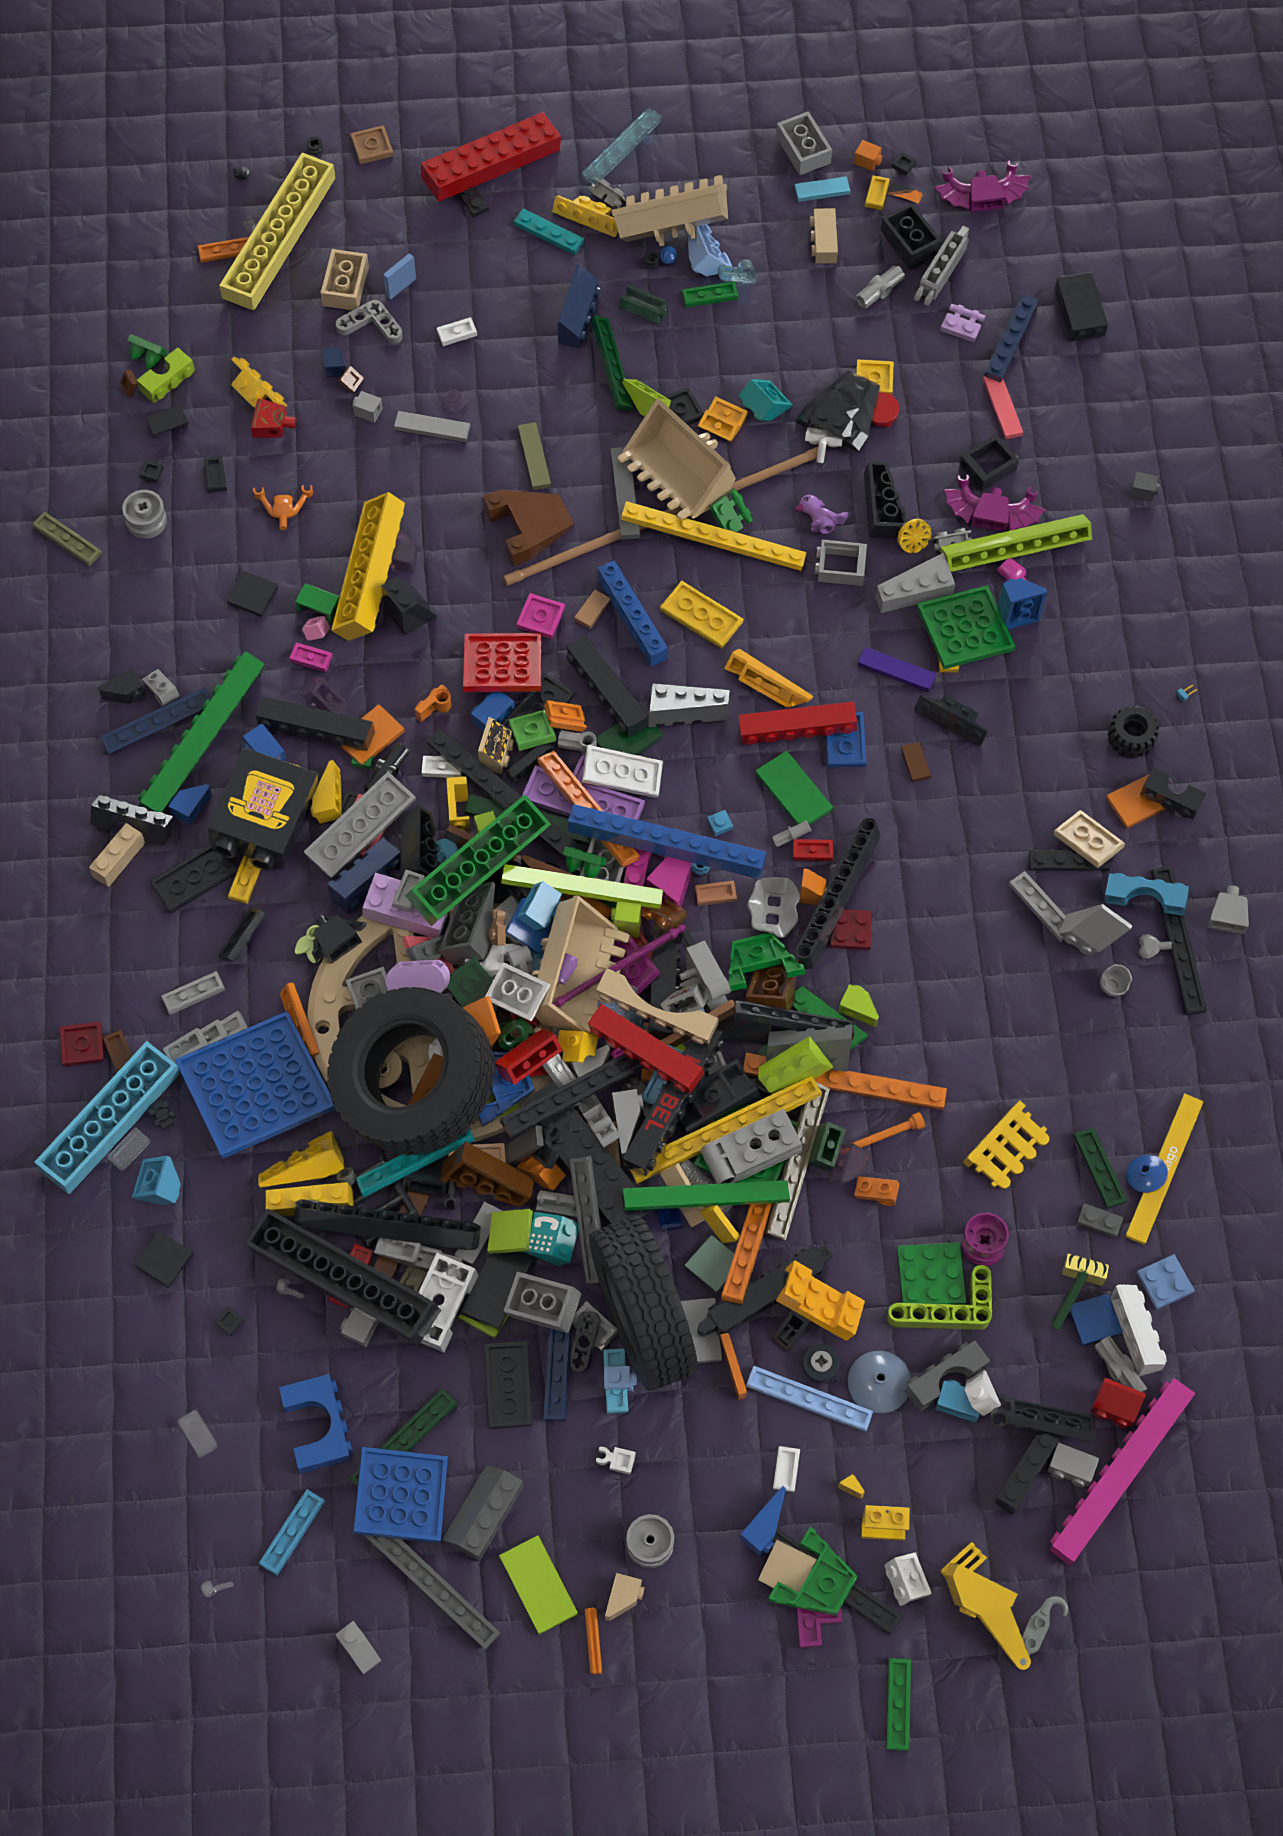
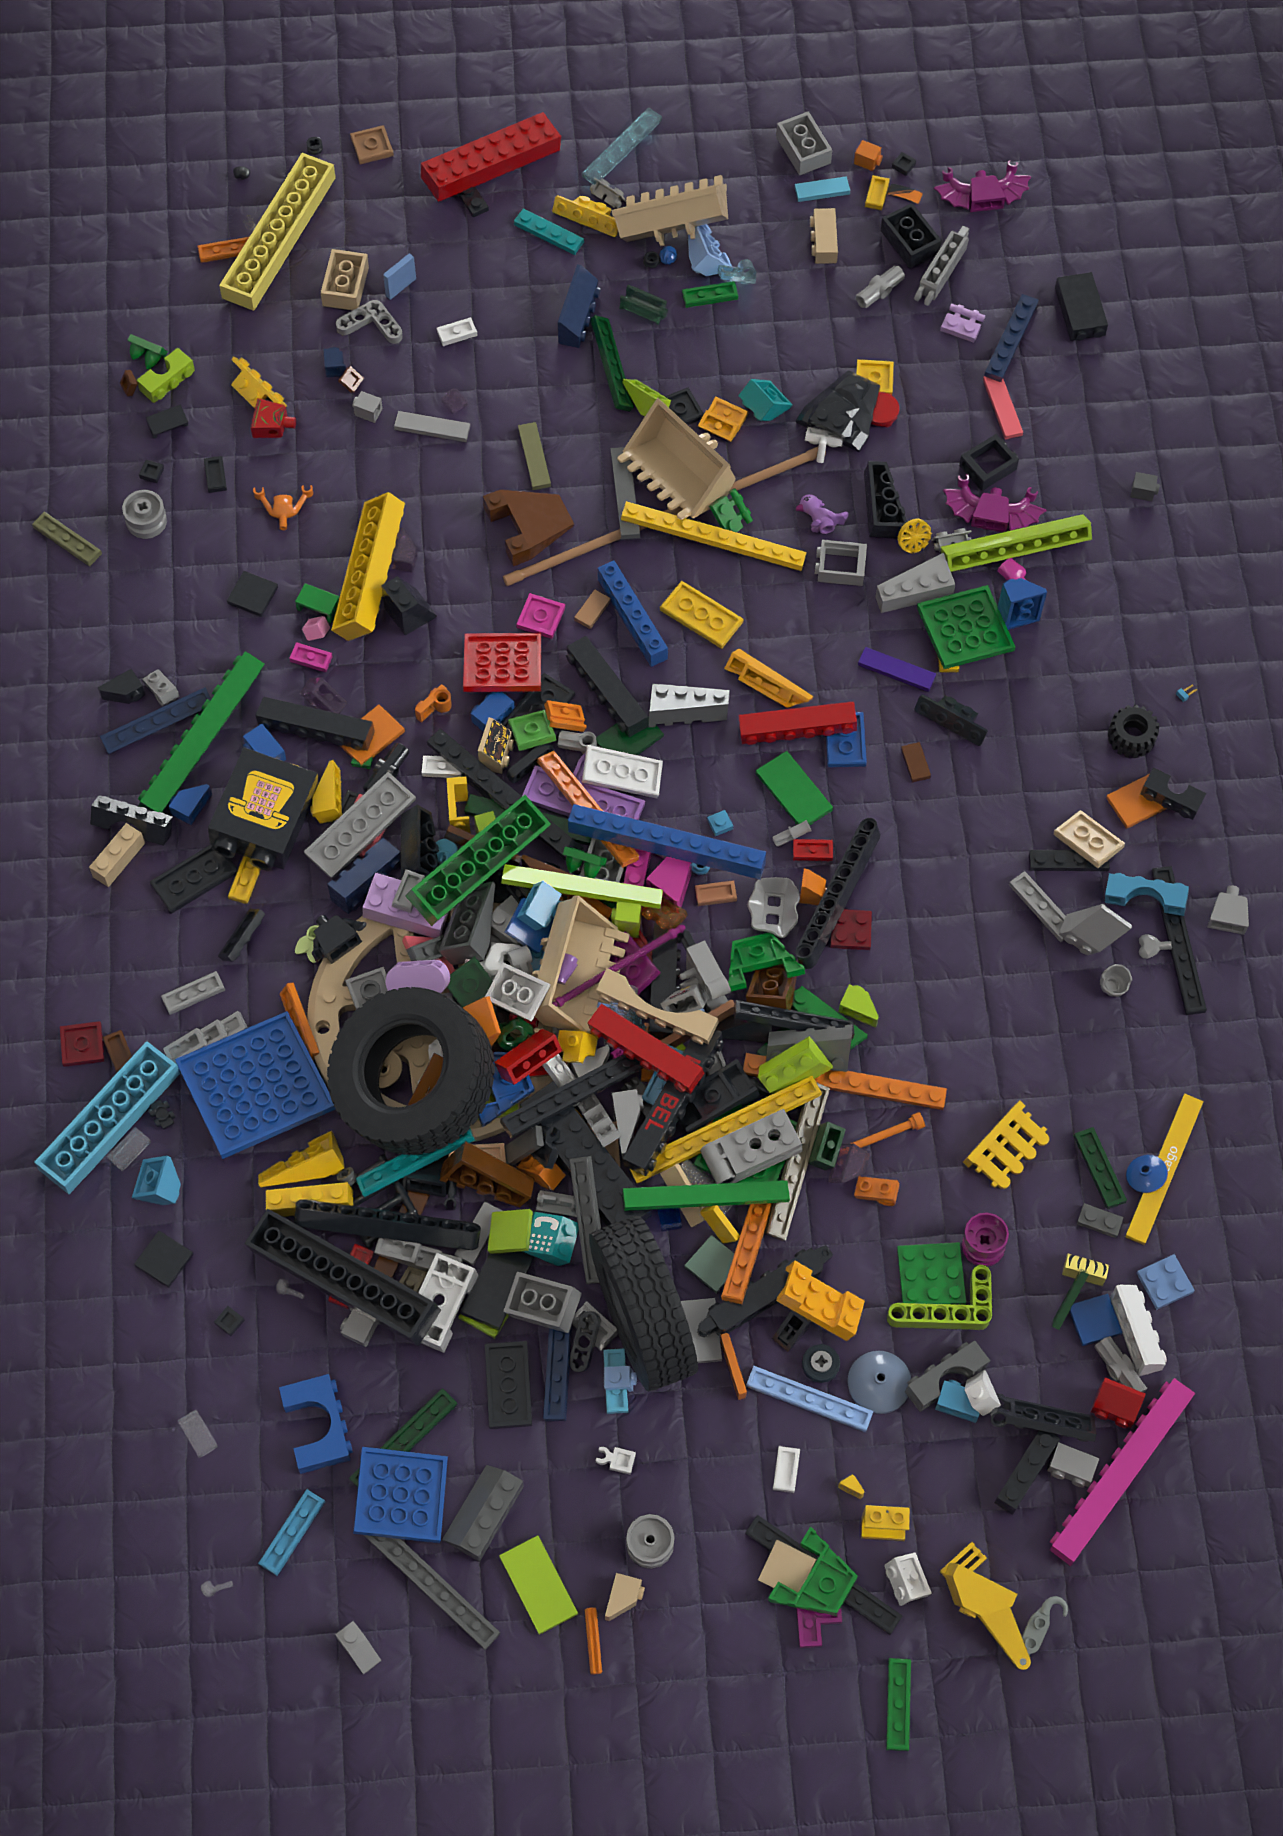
medium nougat plate [488,909,506,946] -> none
blue slope [740,1486,786,1556] -> none

